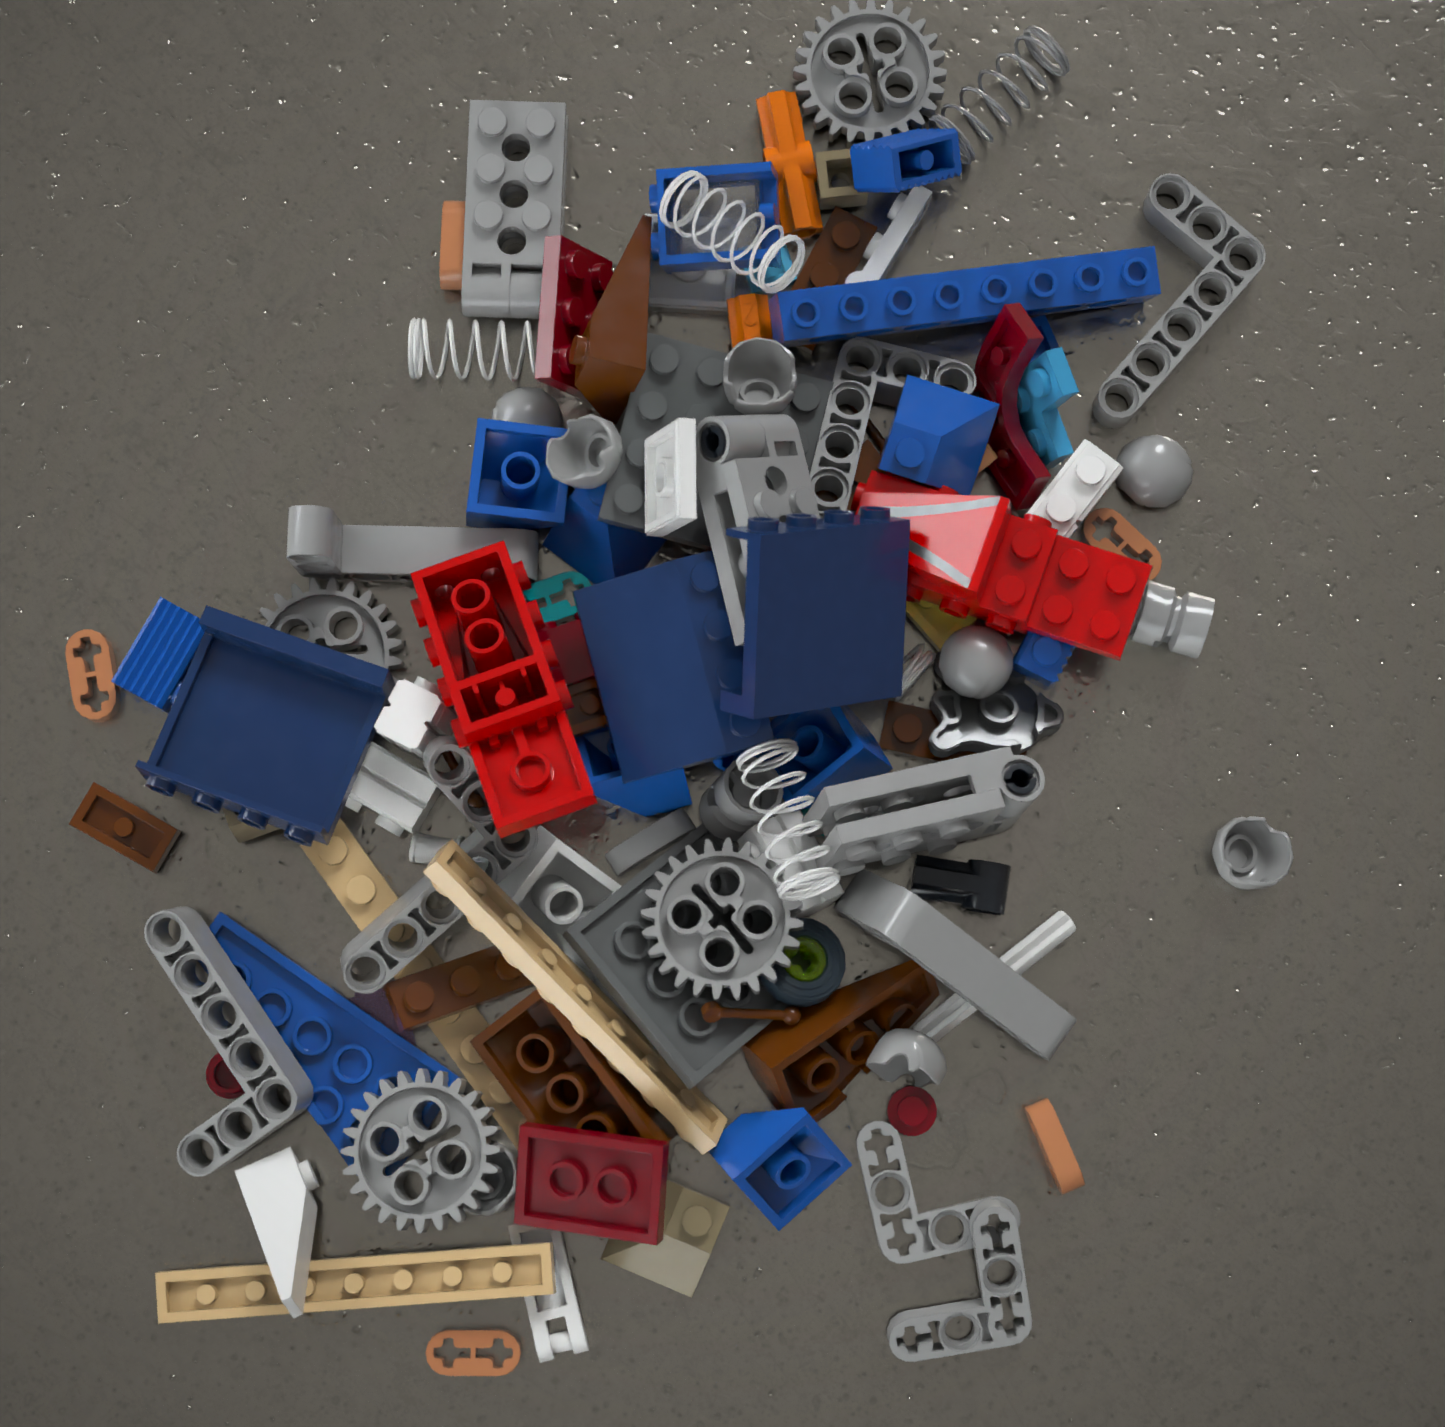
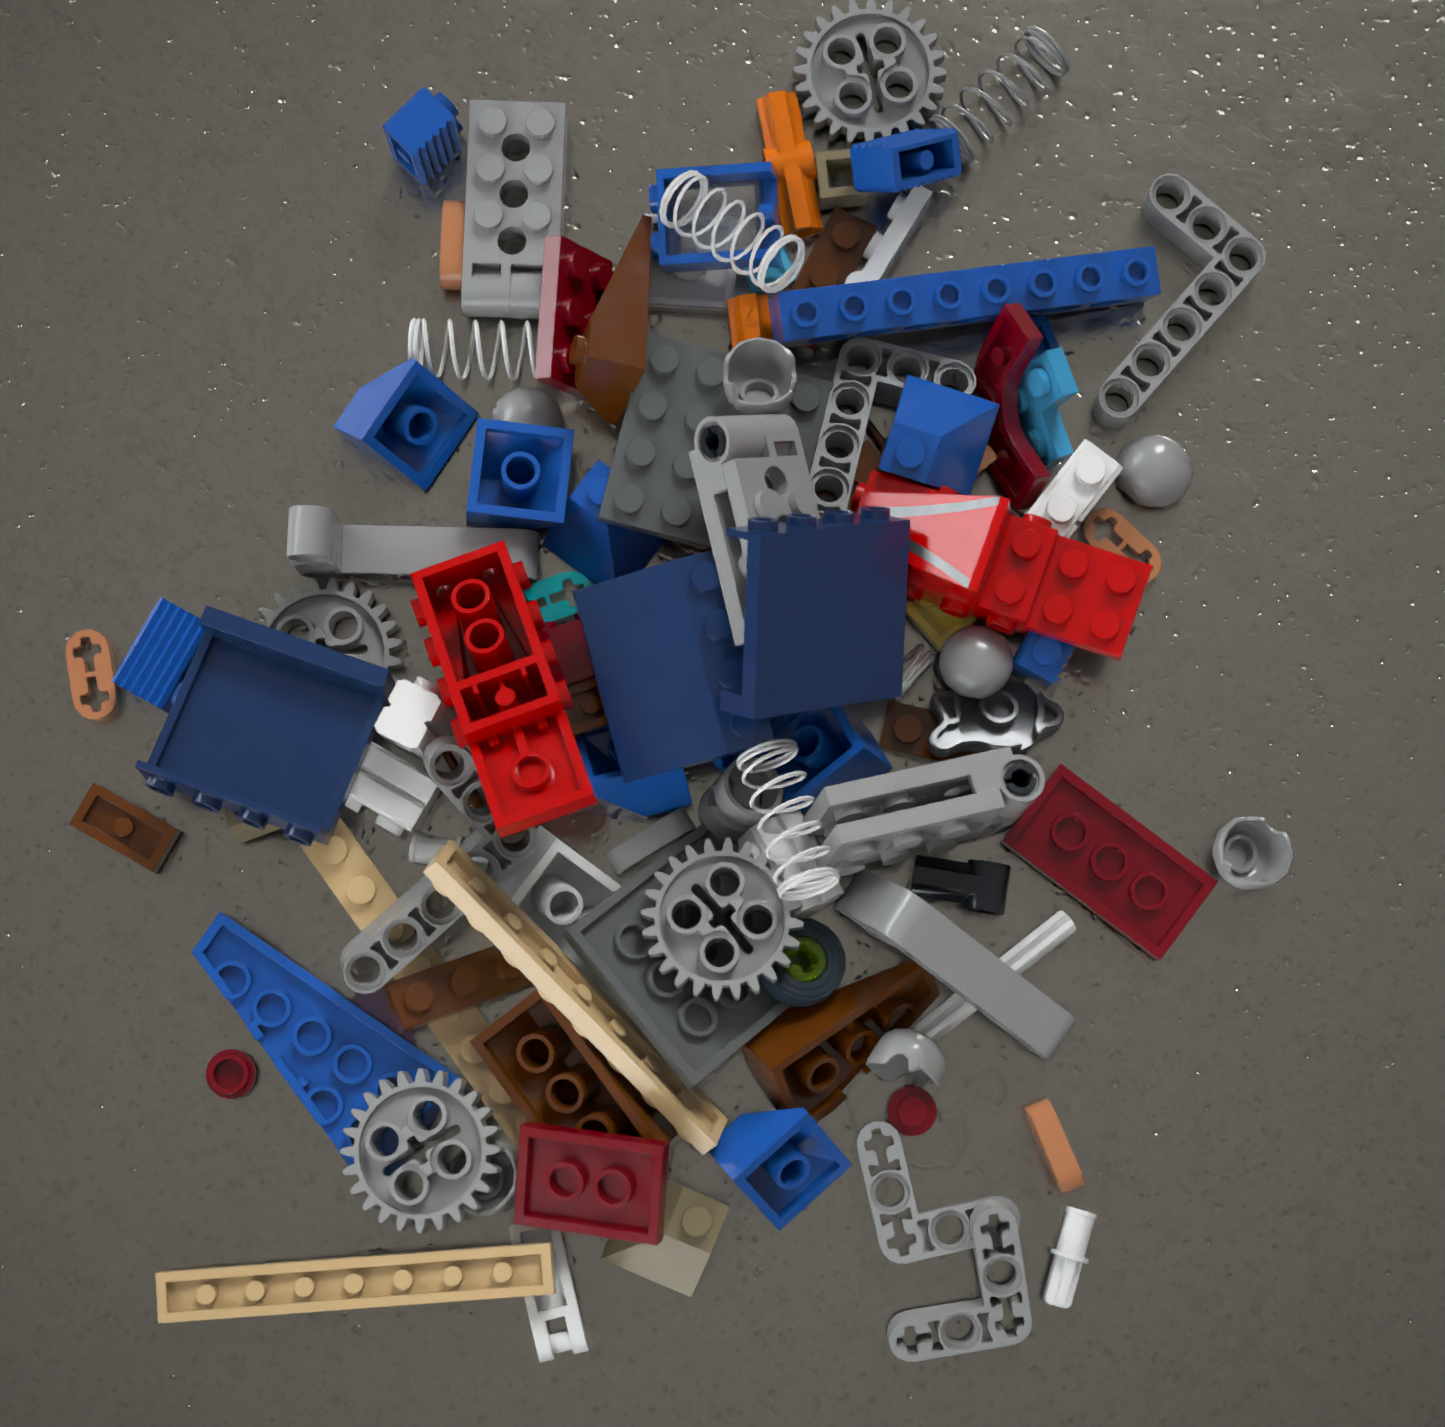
light grey beam [144,906,314,1177] -> none
white slope [235,1147,319,1318] -> none
nougat beam [426,1328,522,1376] -> none
light grey hair [546,414,623,489] -> none
white plate [644,418,697,537] -> none
reddish brown hinge [701,1001,801,1025] -> none
light grey wheel [1130,580,1215,659] -> none
none -> blue slope [333,358,479,491]
none -> blue brick [382,87,463,185]
none -> dark red plate [1001,763,1218,961]
none -> white axle [1043,1206,1097,1308]

